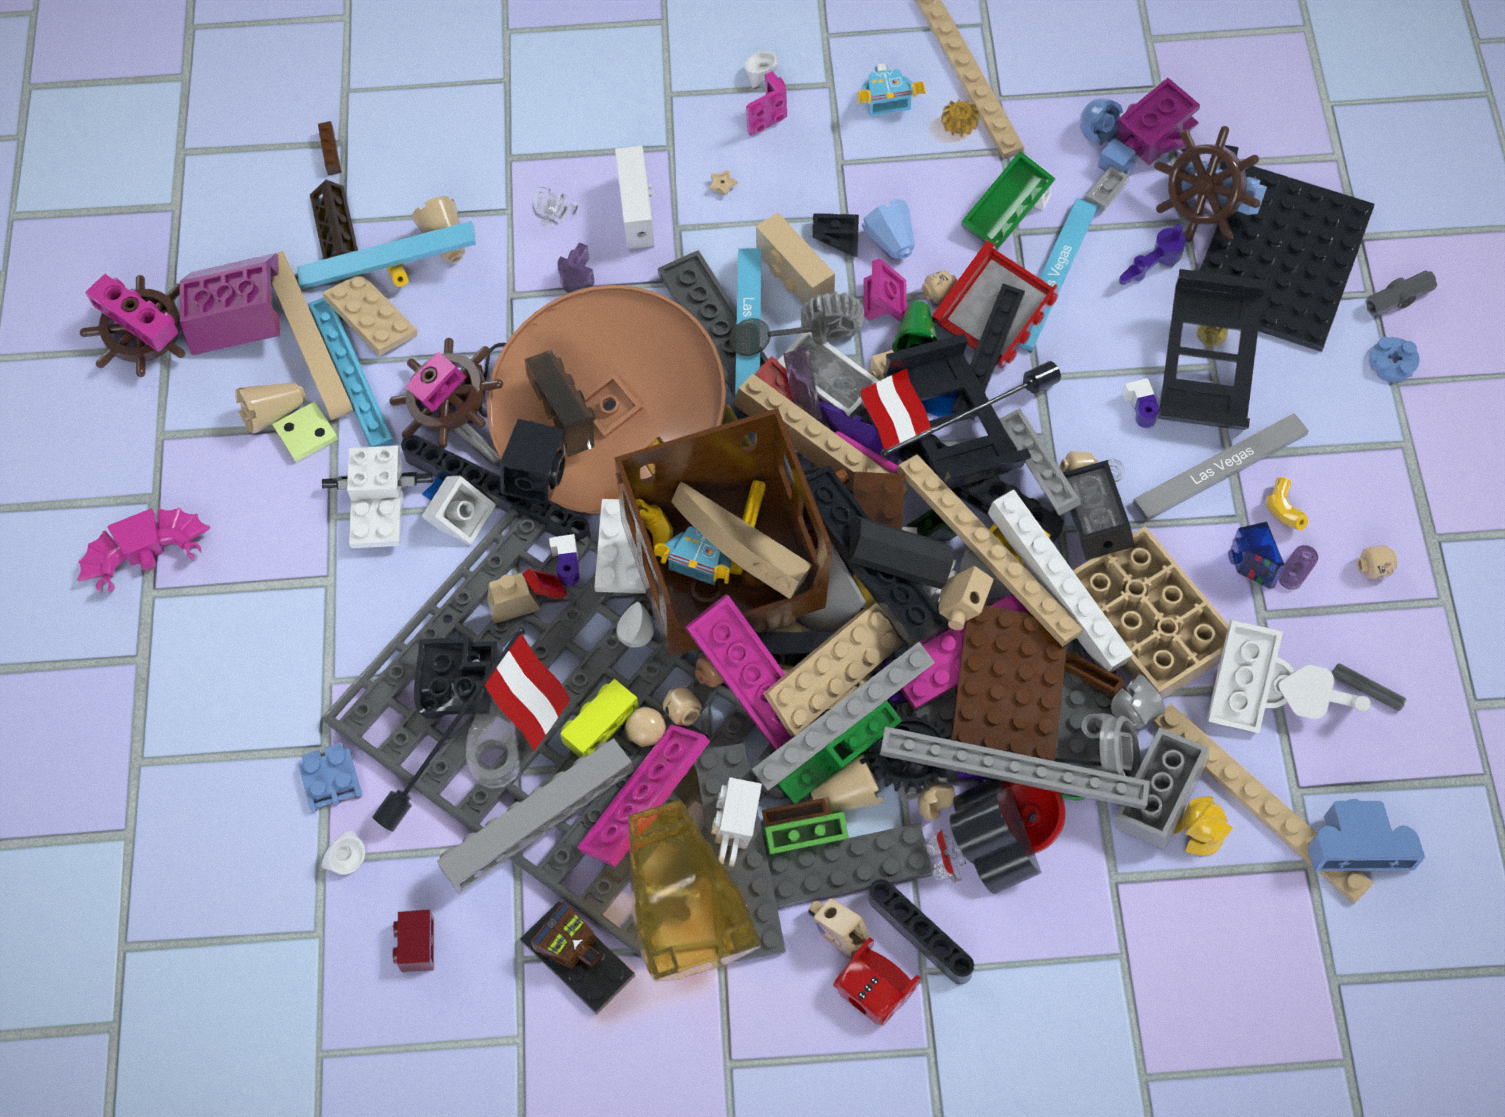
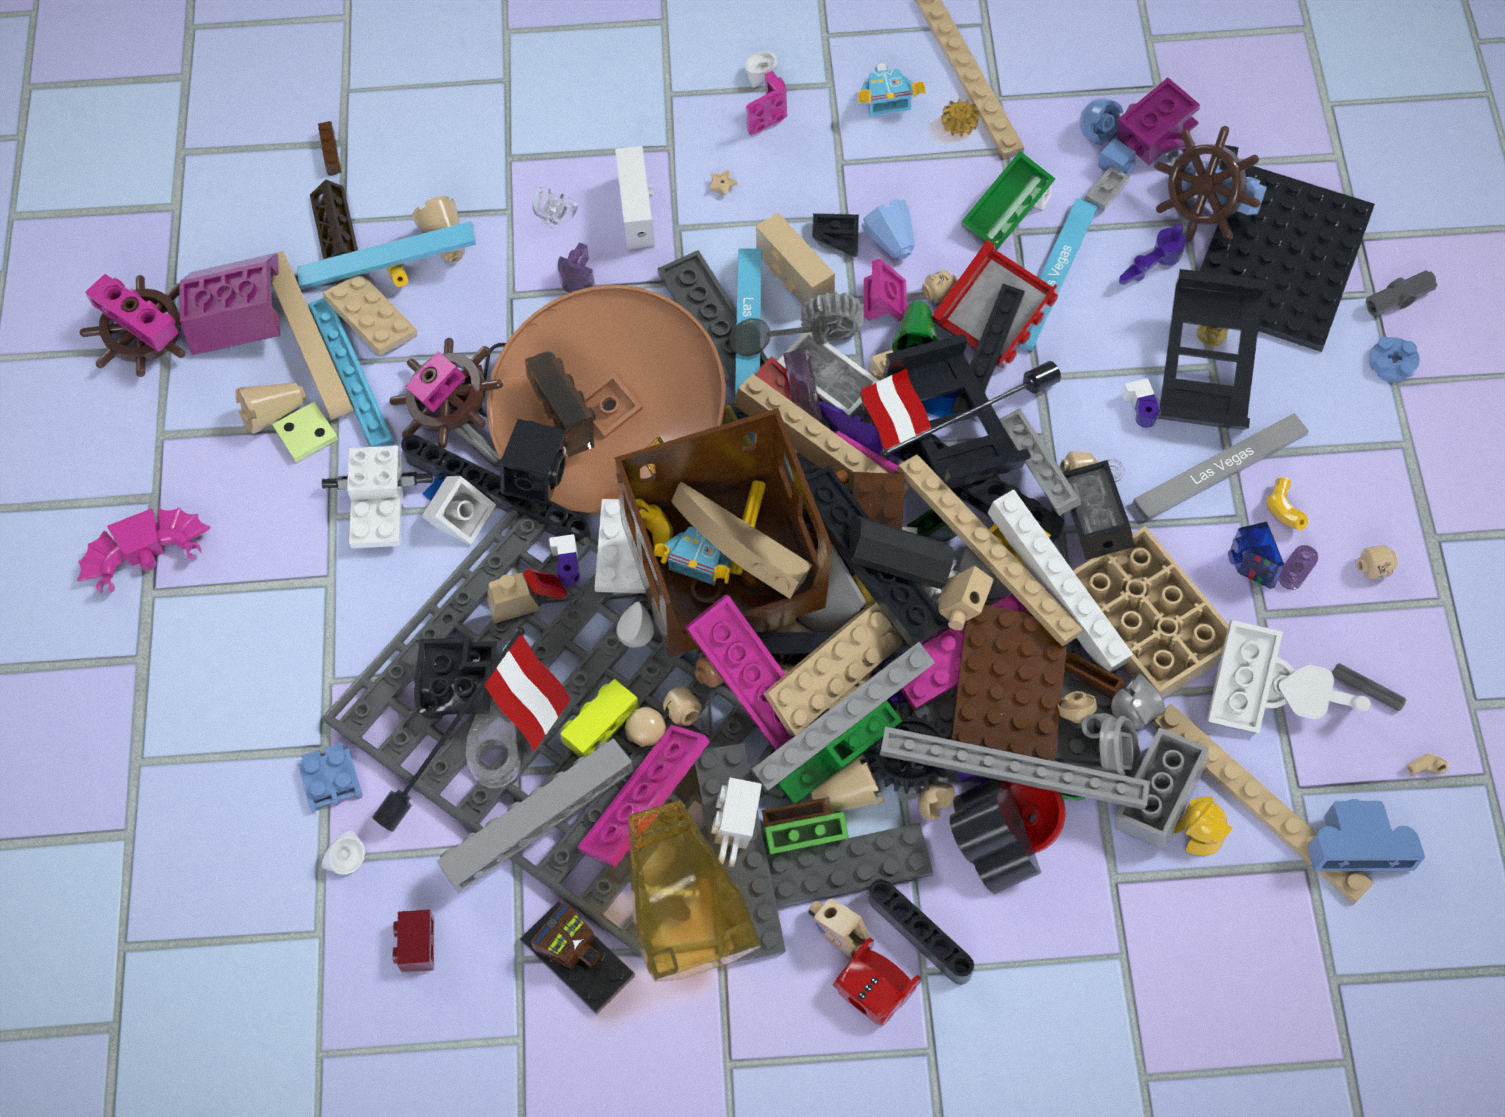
clear hips [924,829,967,883] -> none
none -> tan plate [1057,692,1097,723]
none -> tan arm [1406,754,1449,776]

